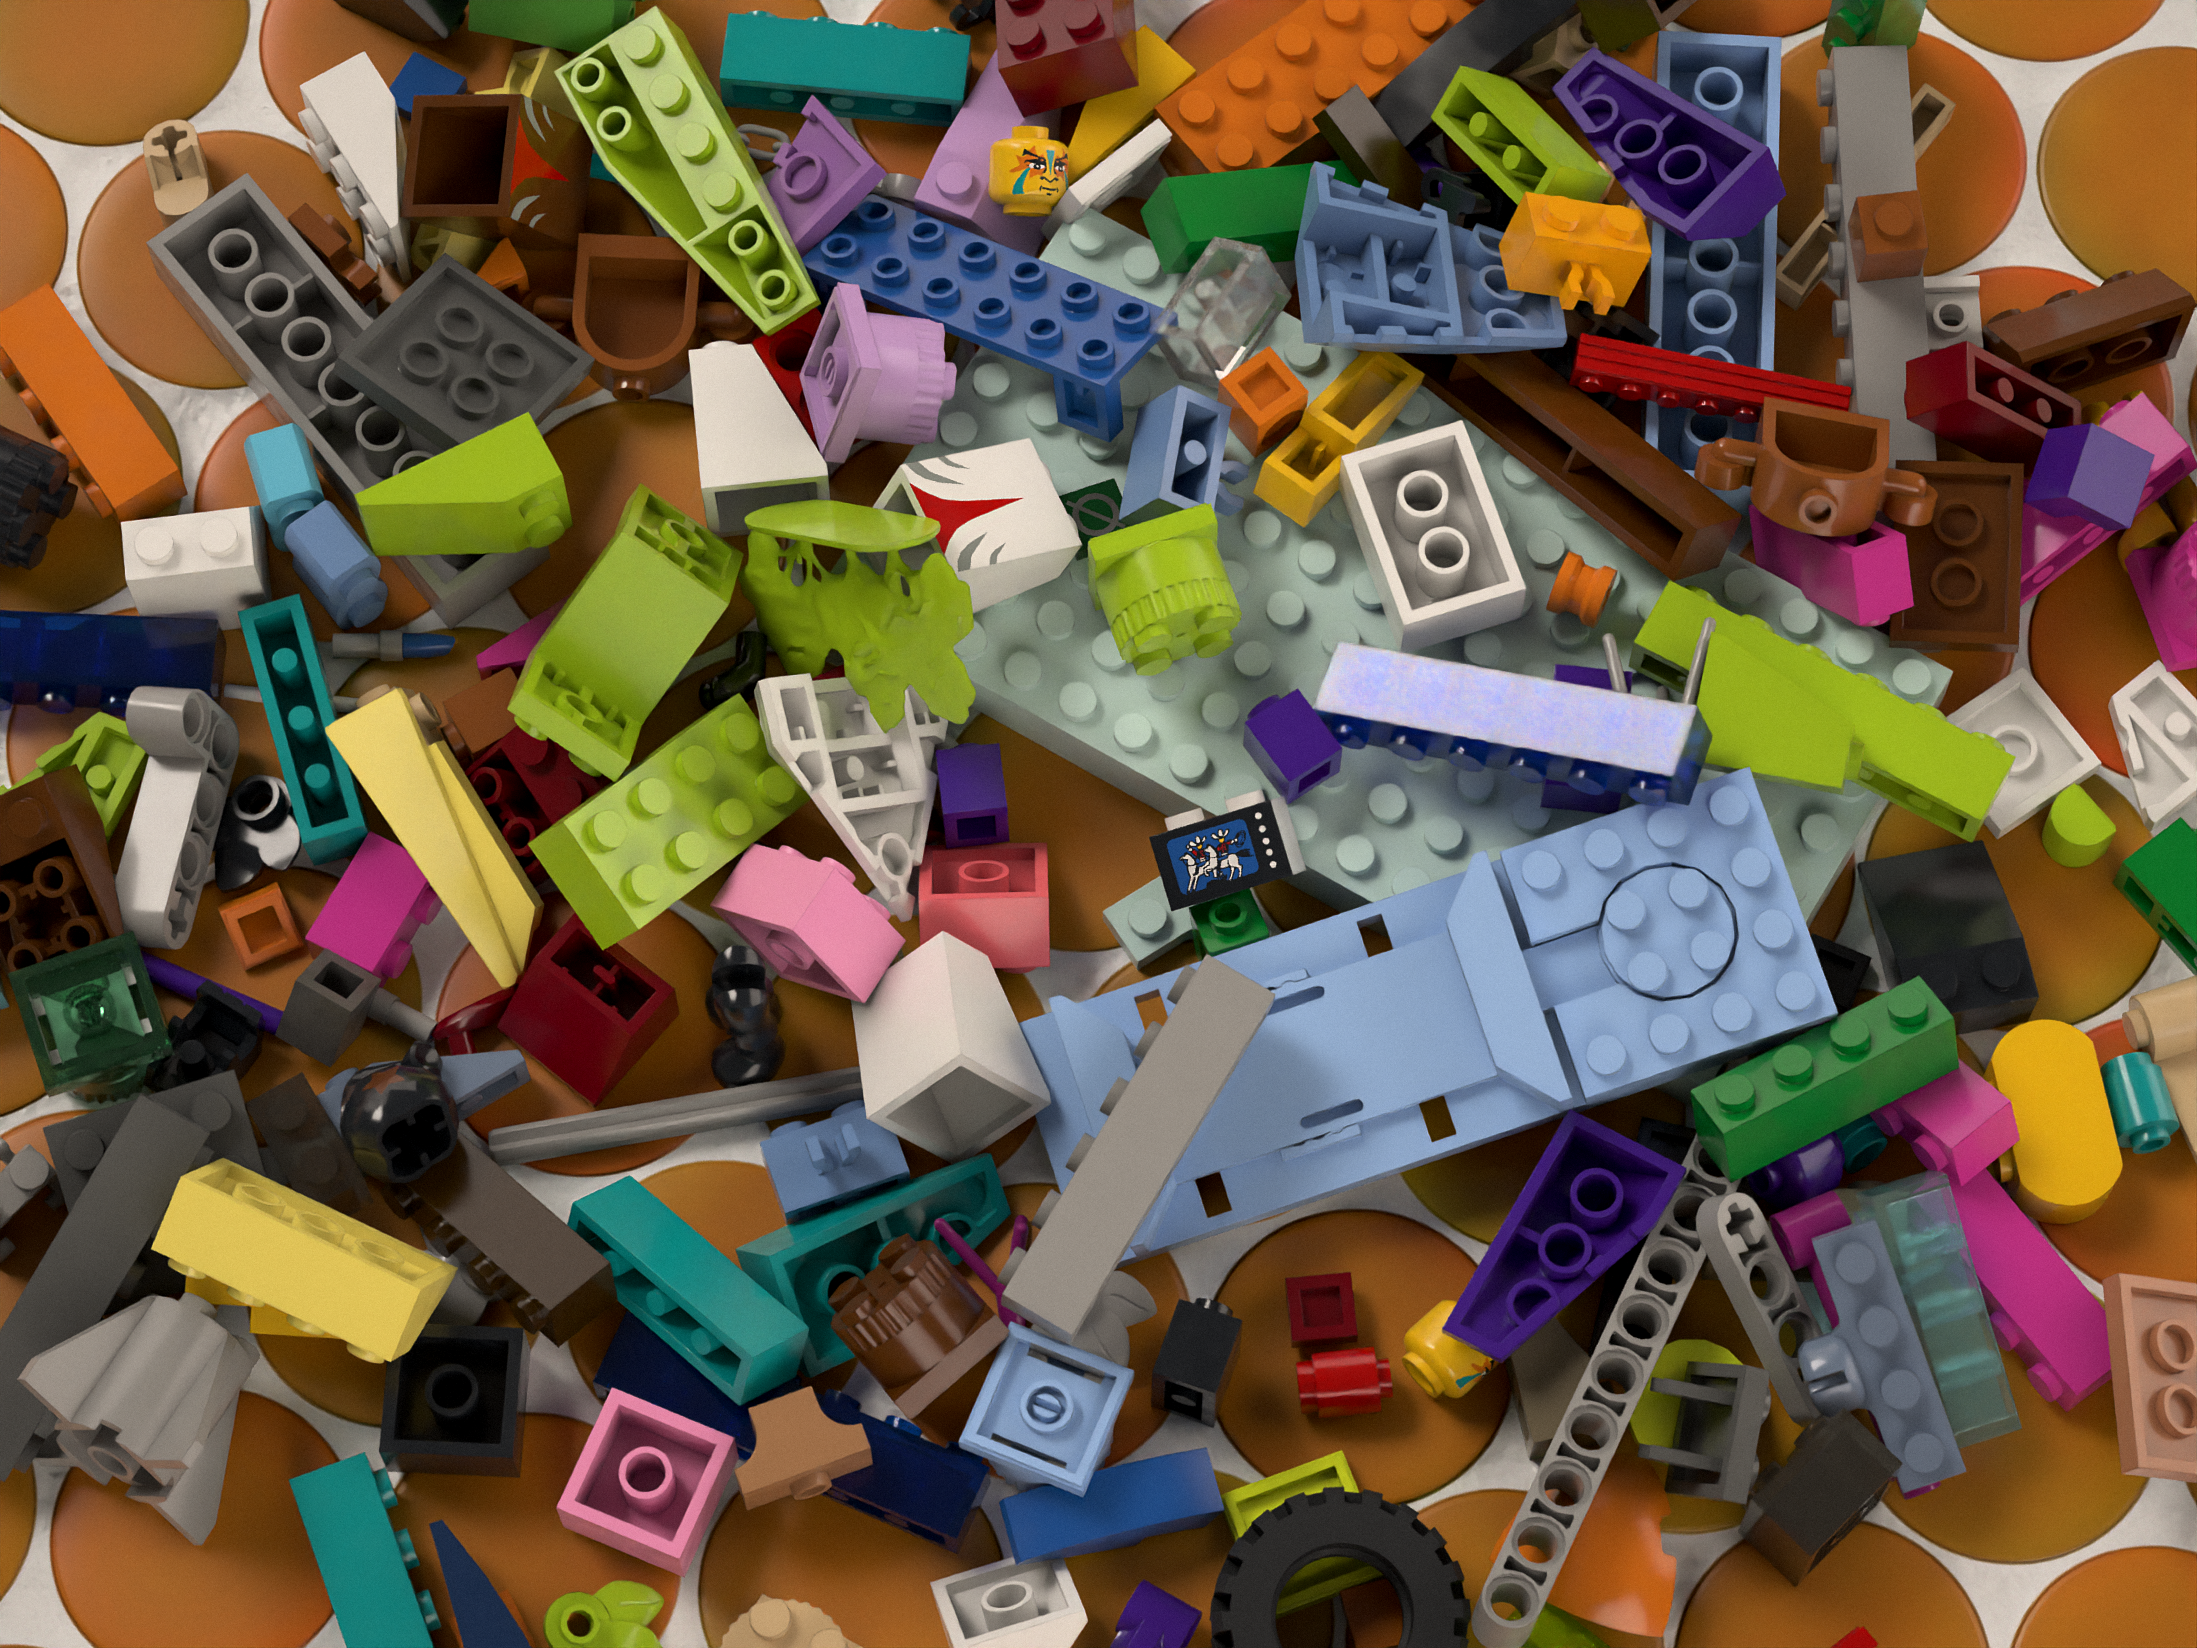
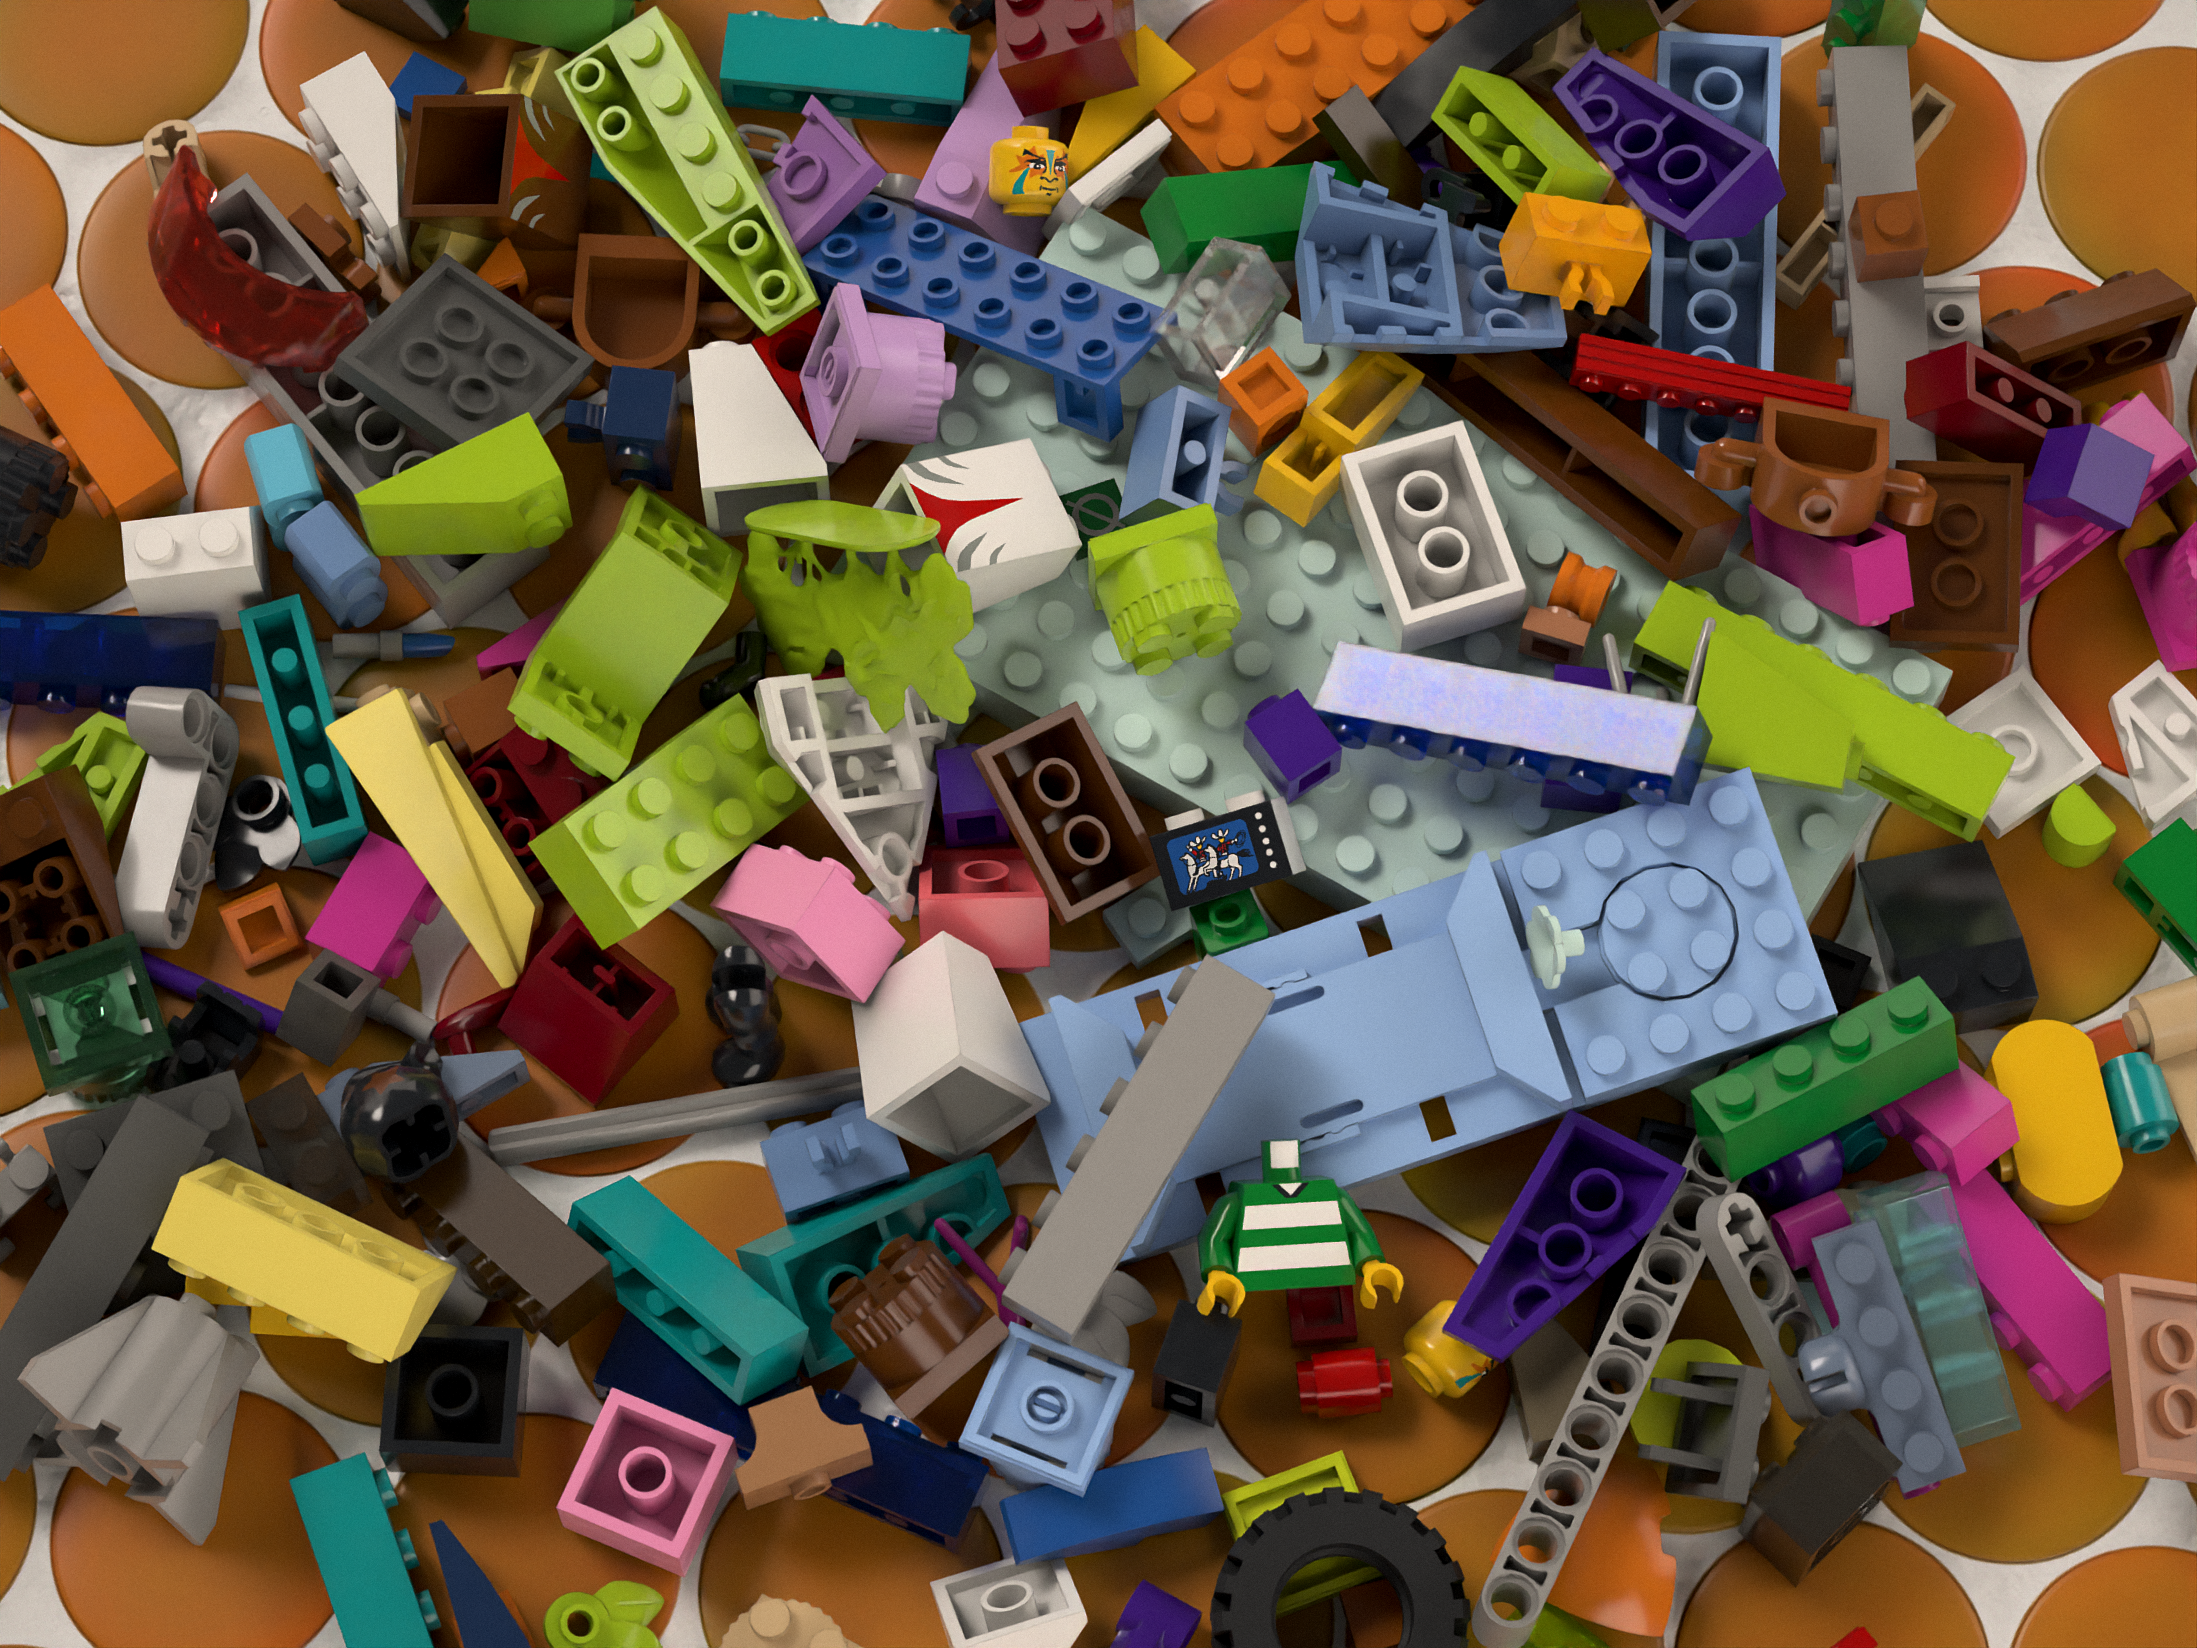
none -> clear red windscreen [148,144,369,373]
none -> dark blue brick [564,365,683,493]
none -> reddish brown slope [971,701,1161,926]
none -> torso [1197,1139,1404,1318]
none -> nougat plate [1518,605,1591,666]
none -> light aqua plant [1526,905,1585,989]

